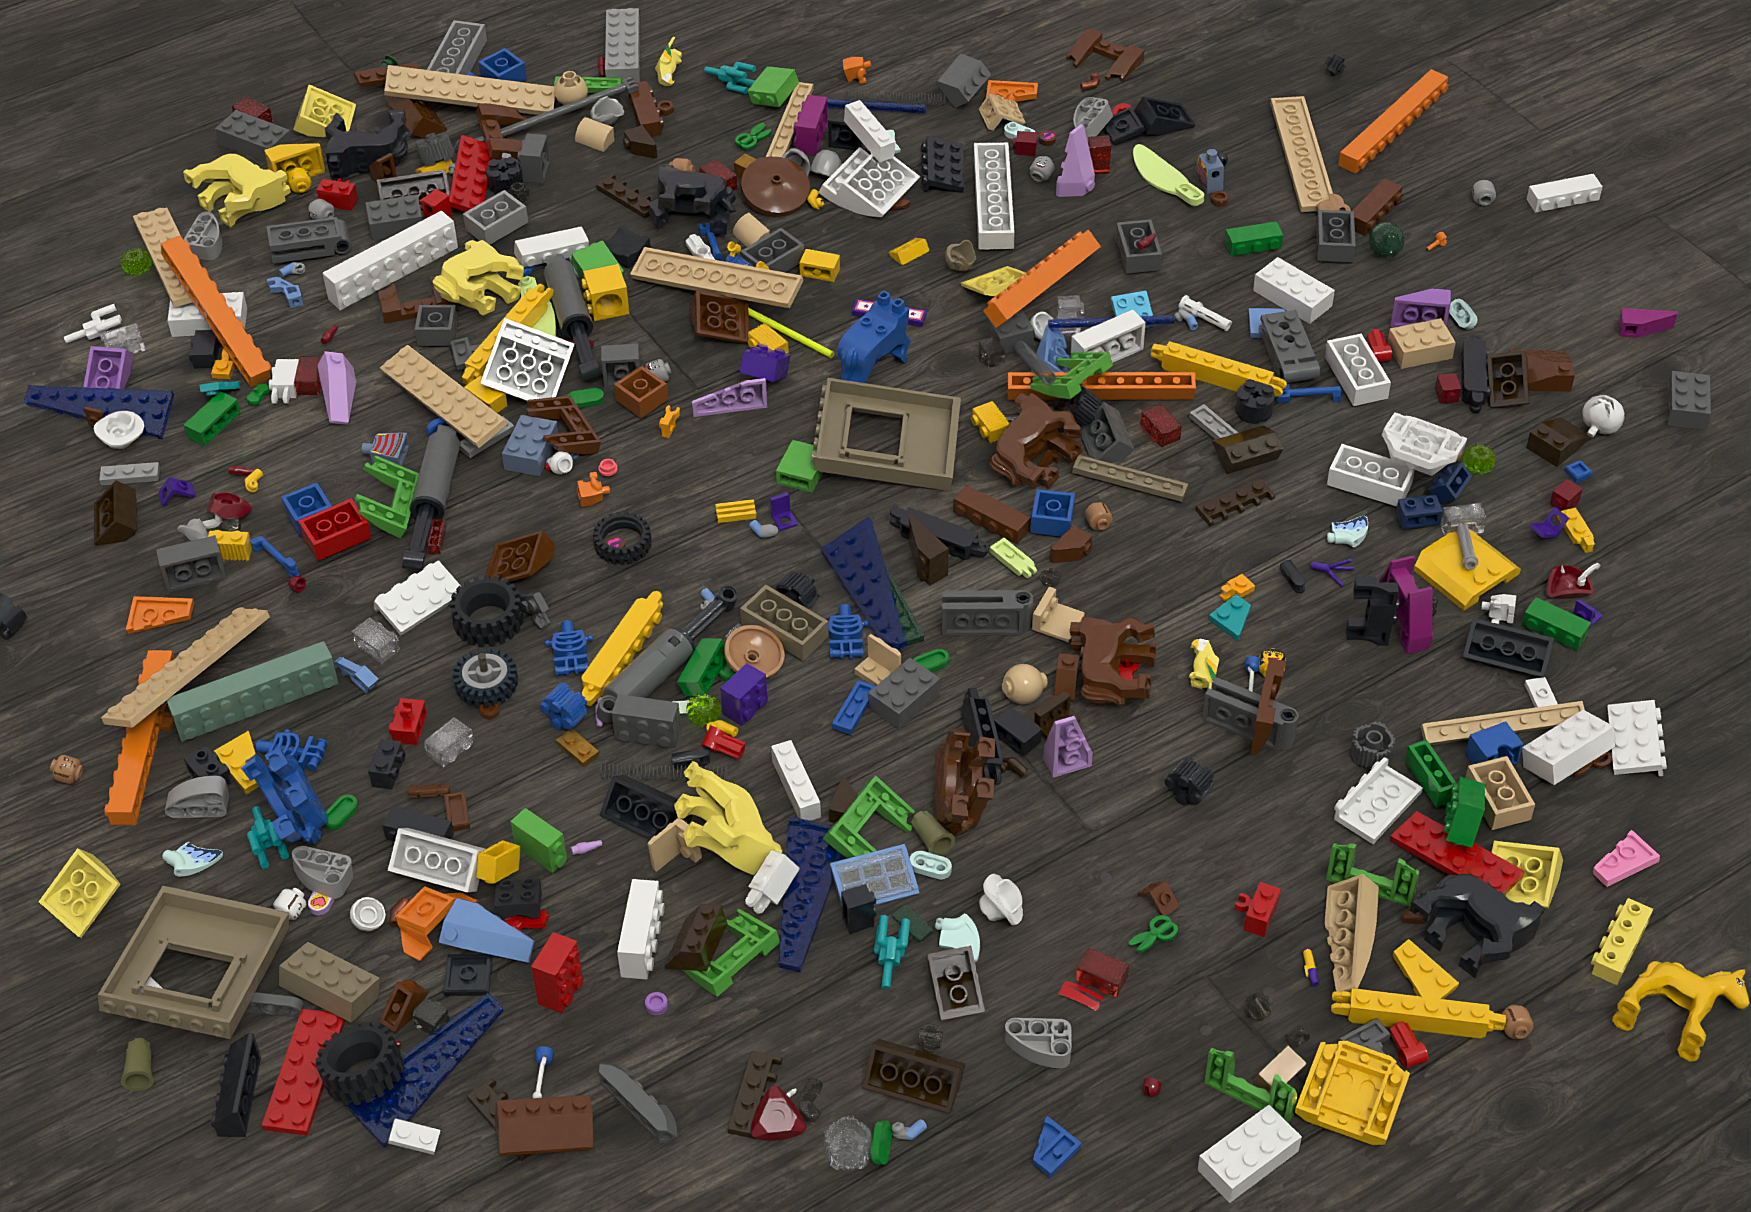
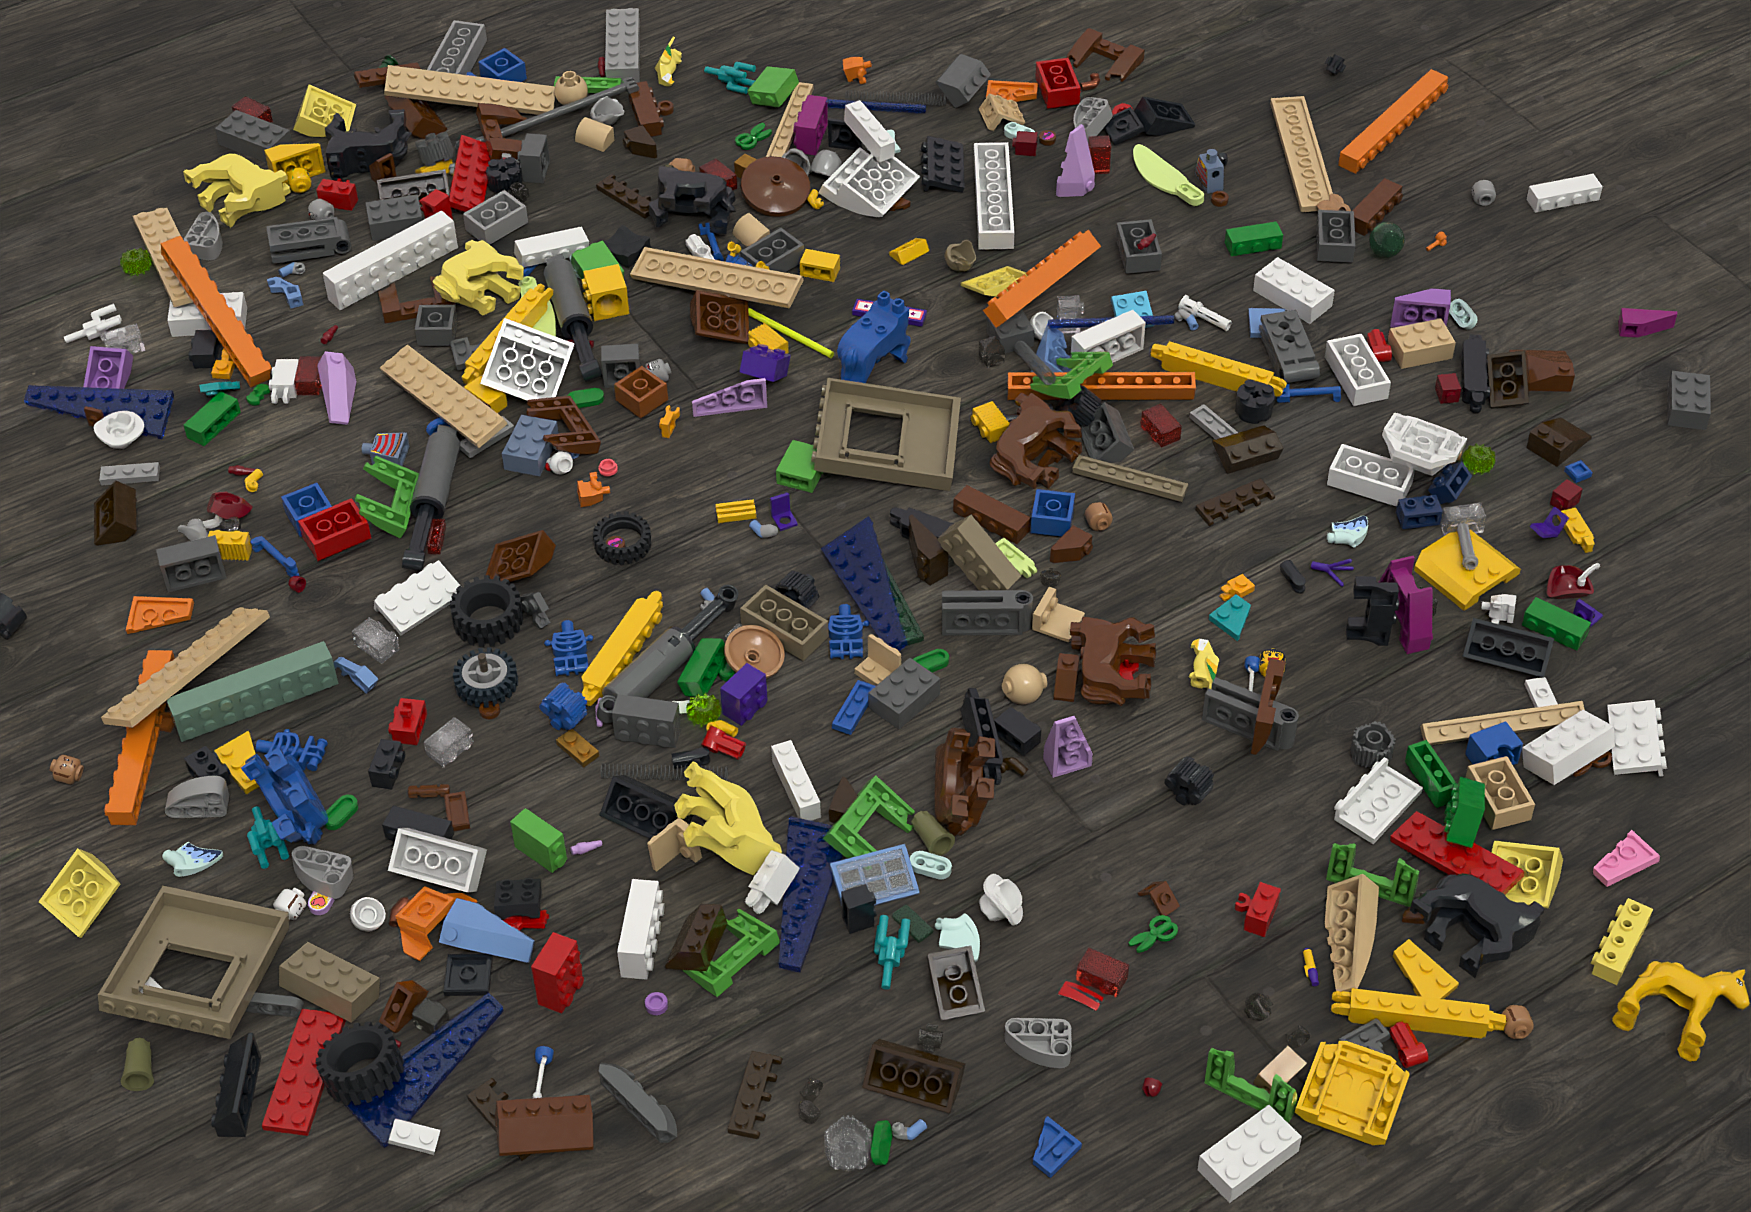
dark purple bracket [158,477,196,506] -> none
yellow piece [476,840,521,884] -> none
dark red hat [751,1086,806,1141] -> none
dark brown bracket [1024,691,1080,738] -> none
light grey head [1029,156,1055,182] -> none
white piece [1582,395,1625,437] -> none
none -> dark tan brick [937,515,1021,591]
none -> red brick [1035,58,1081,108]

